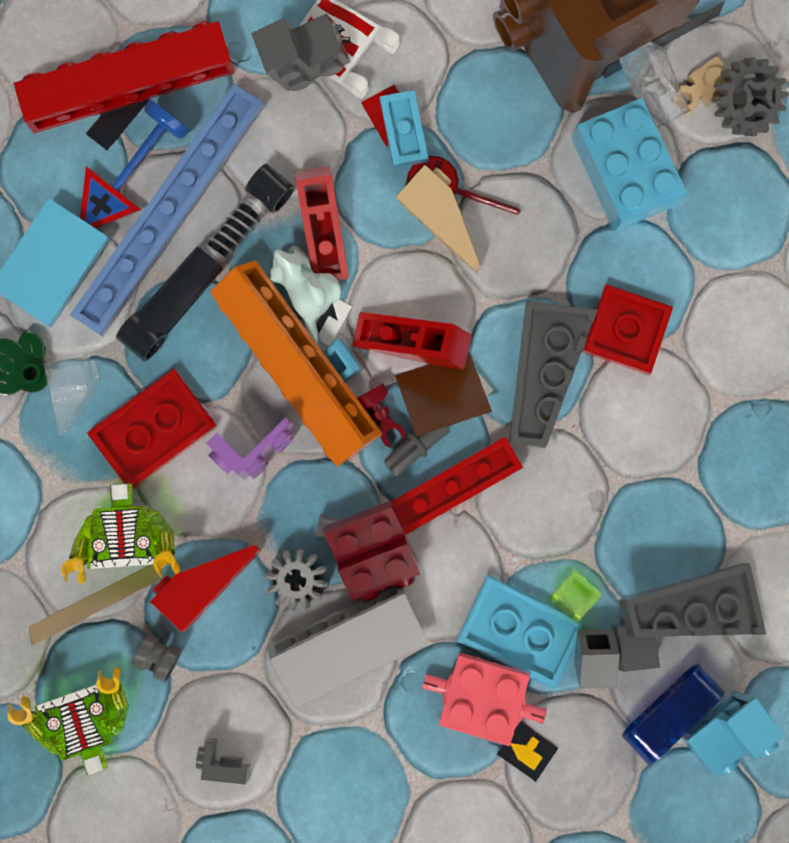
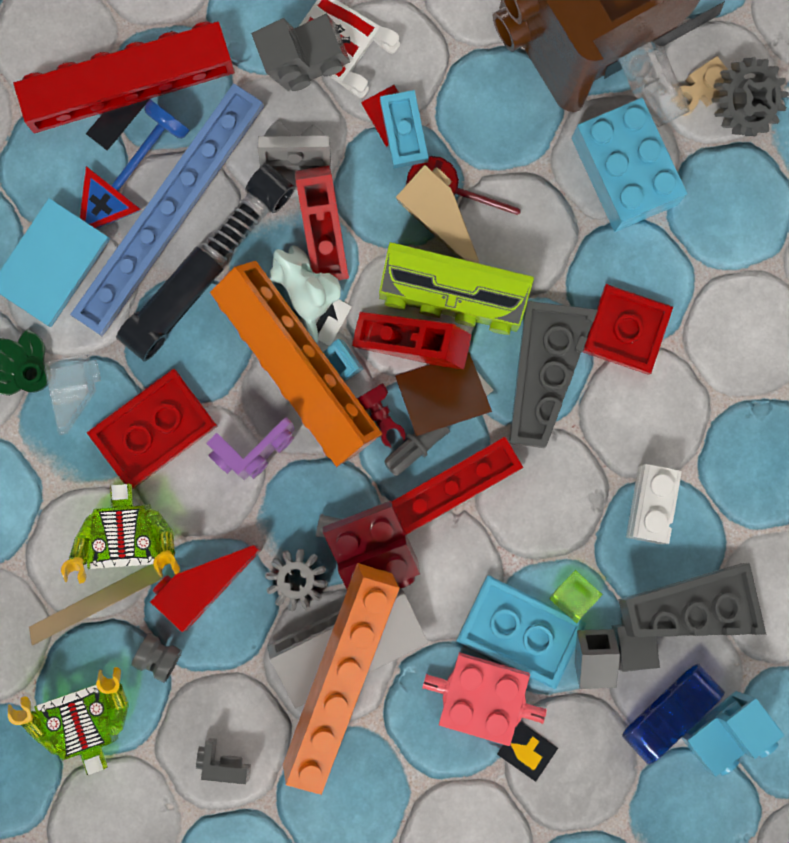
none -> light grey tile [257,120,331,171]
none -> orange brick [283,563,399,795]
none -> lime slope [379,242,534,335]
none -> white brick [626,464,682,544]

